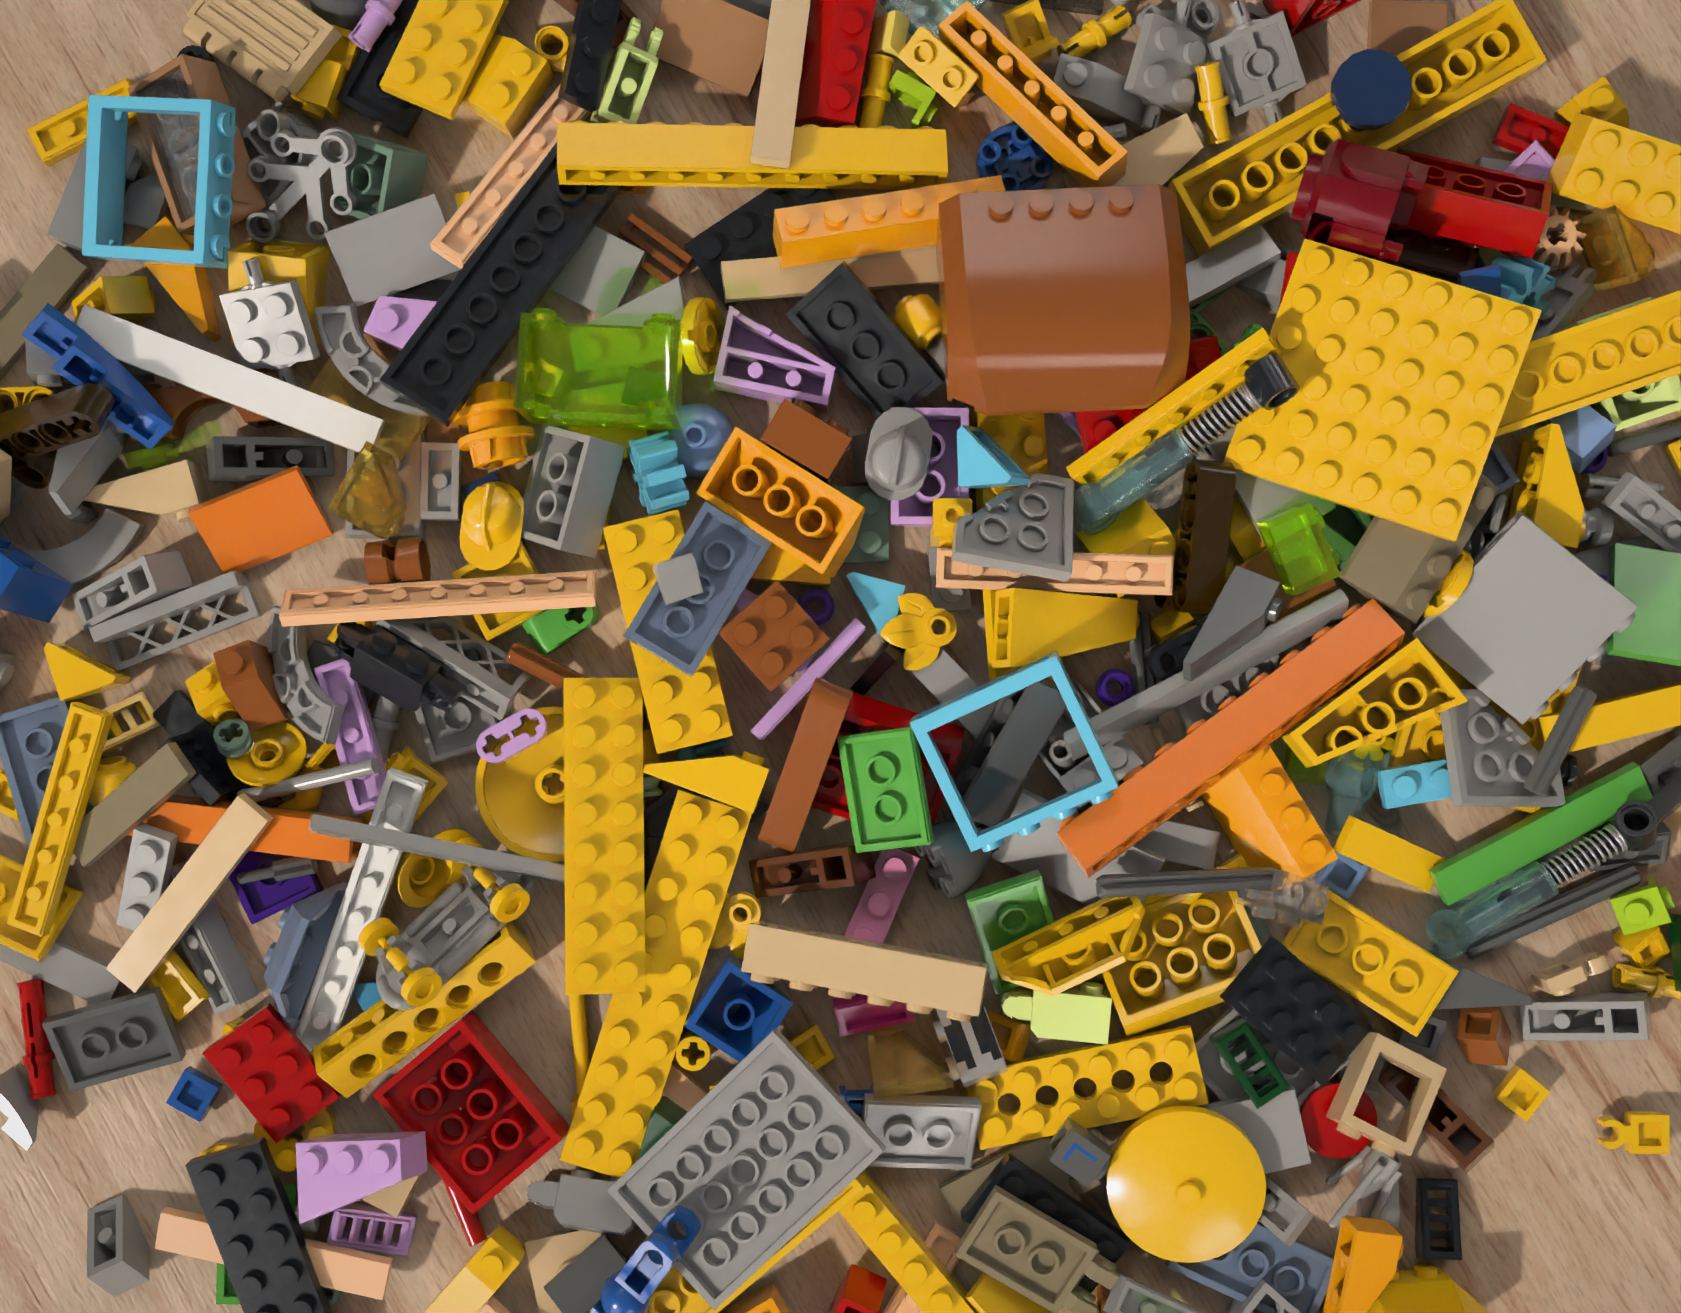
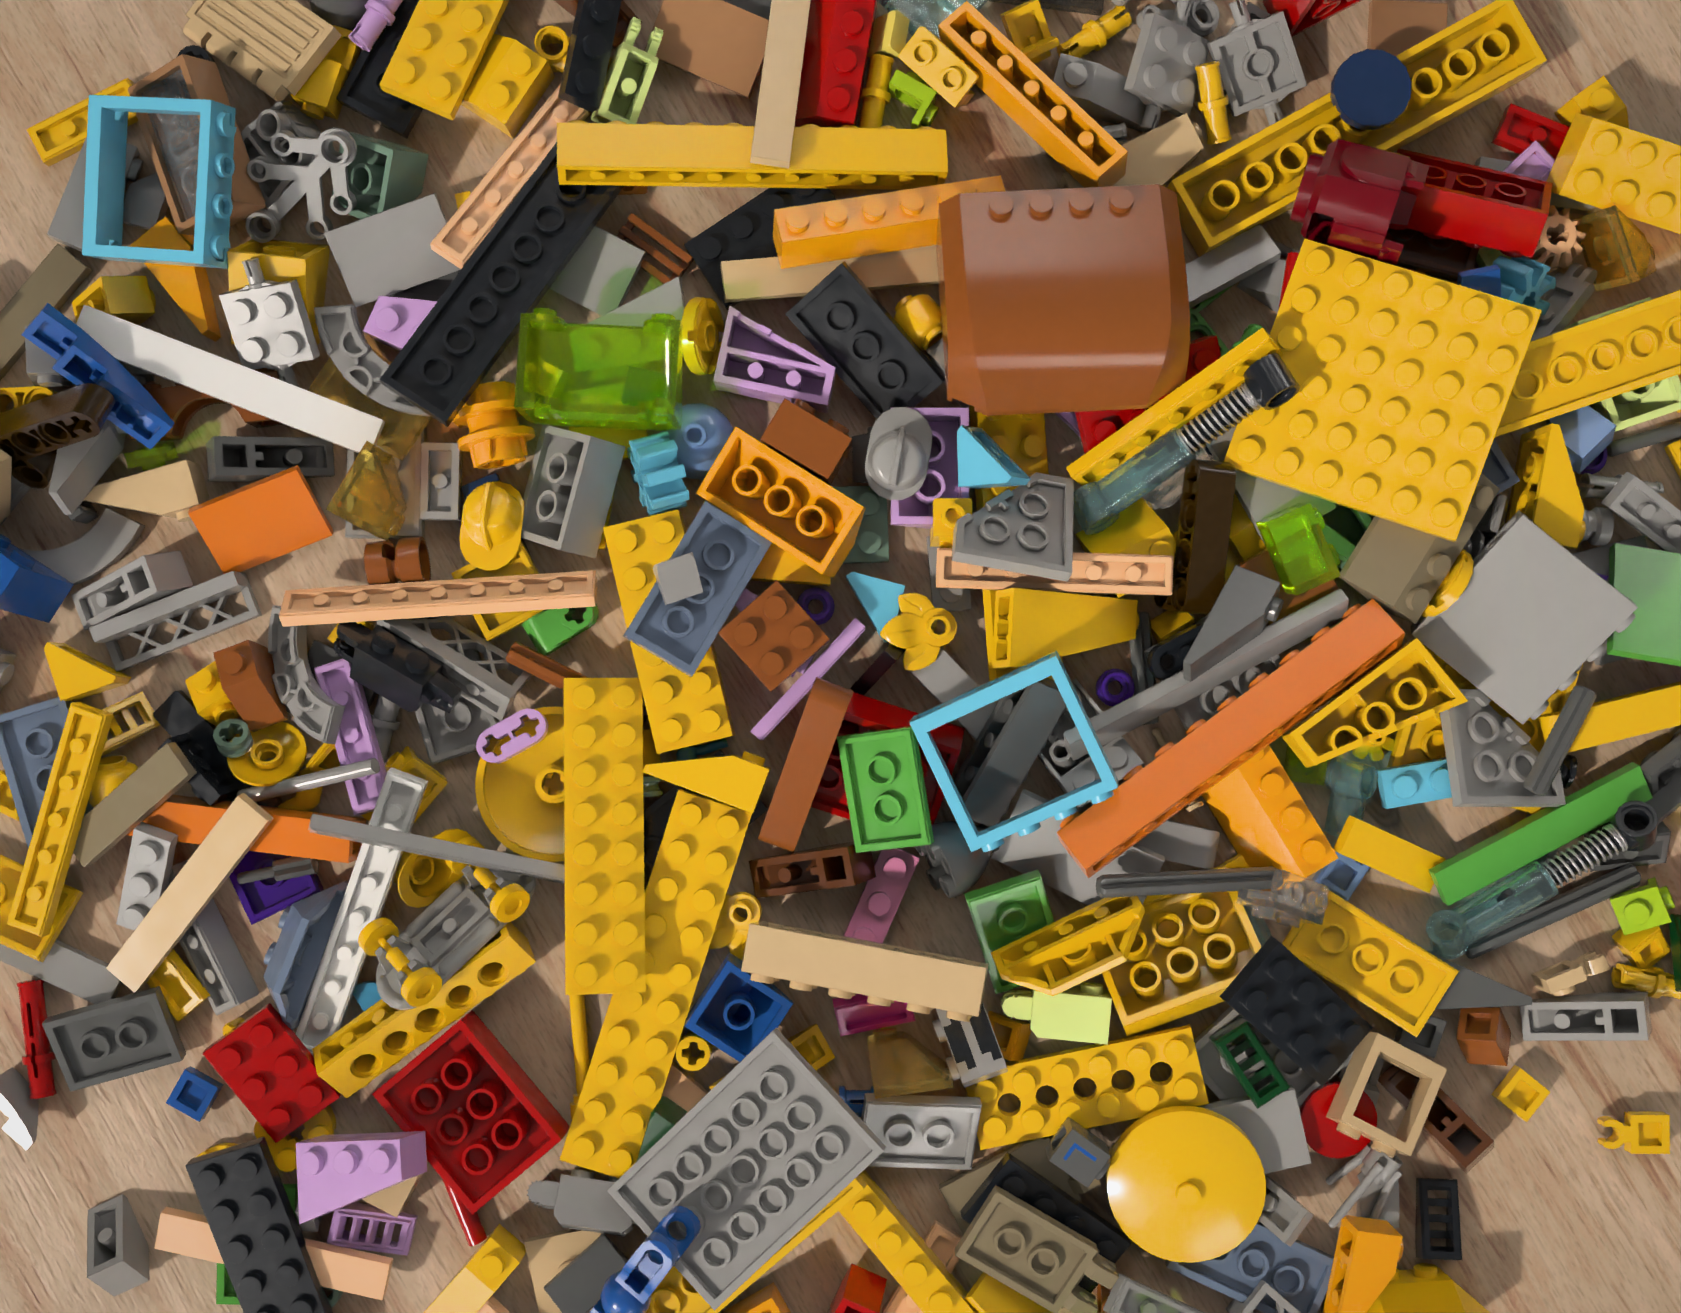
blue tile [976,124,1053,191] -> none

